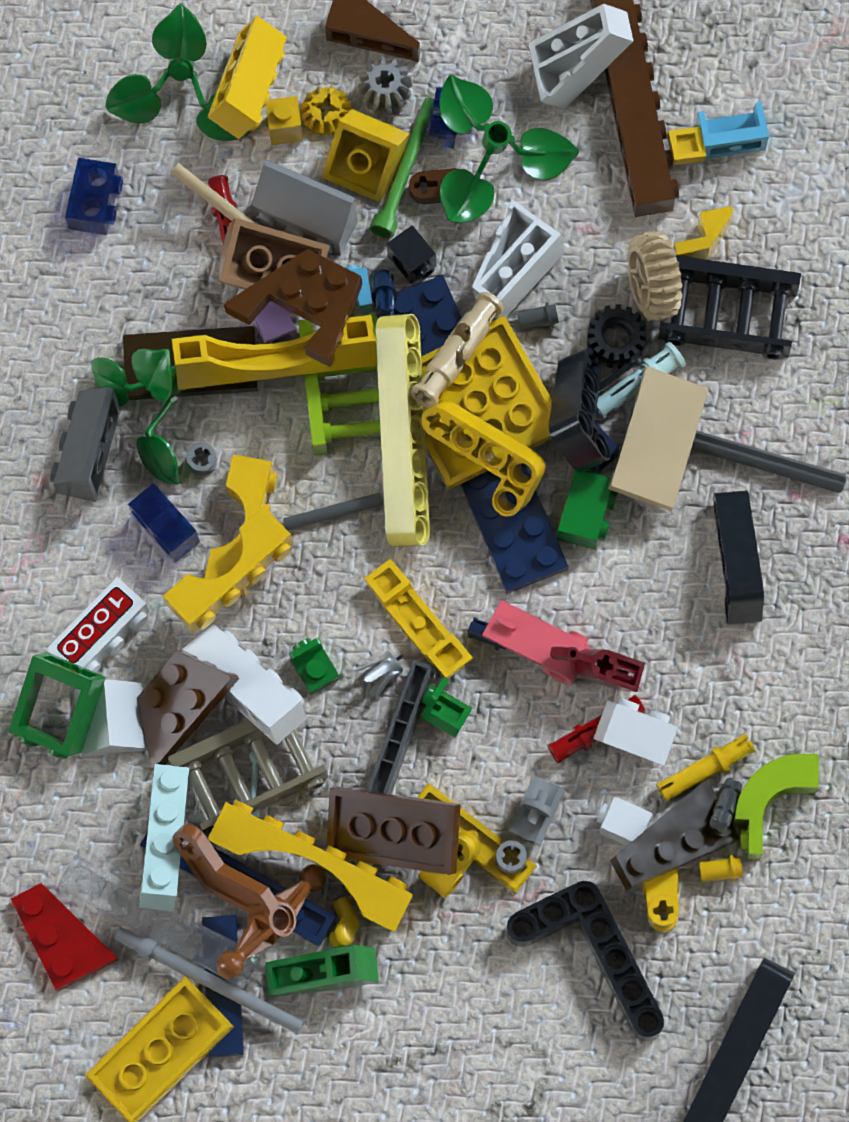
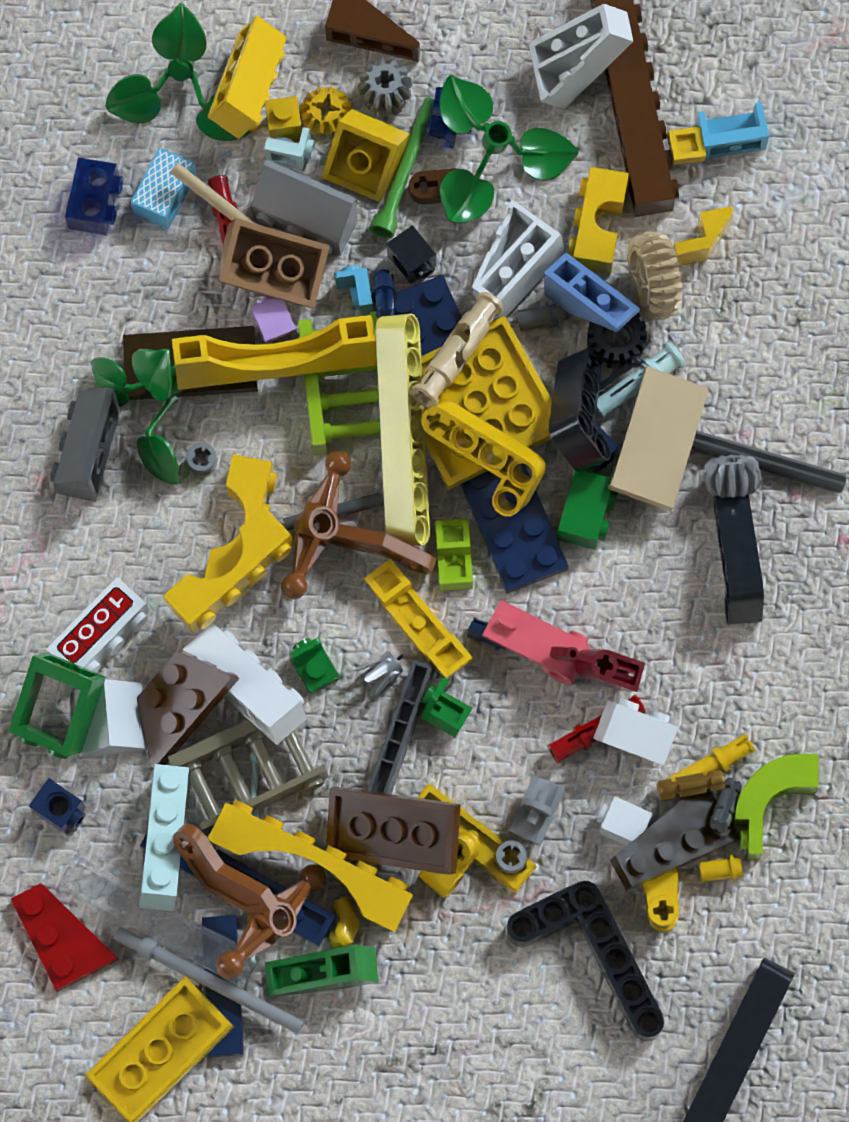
clear blue brick [128,483,200,563] -> none
reddish brown wing [224,249,363,367] -> none
black fence [658,255,801,360] -> none
none -> dark blue brick [29,778,86,835]
none -> medium azure panel [130,147,197,230]
none -> light aqua bracket [264,127,315,170]
none -> dark orange piece [281,451,436,600]
none -> lime slope [435,518,473,591]
none -> medium blue slope [544,252,640,332]
none -> yellow arch [568,167,629,275]
none -> pearl gold axle [657,770,725,801]
none -> light grey gear [703,454,761,498]

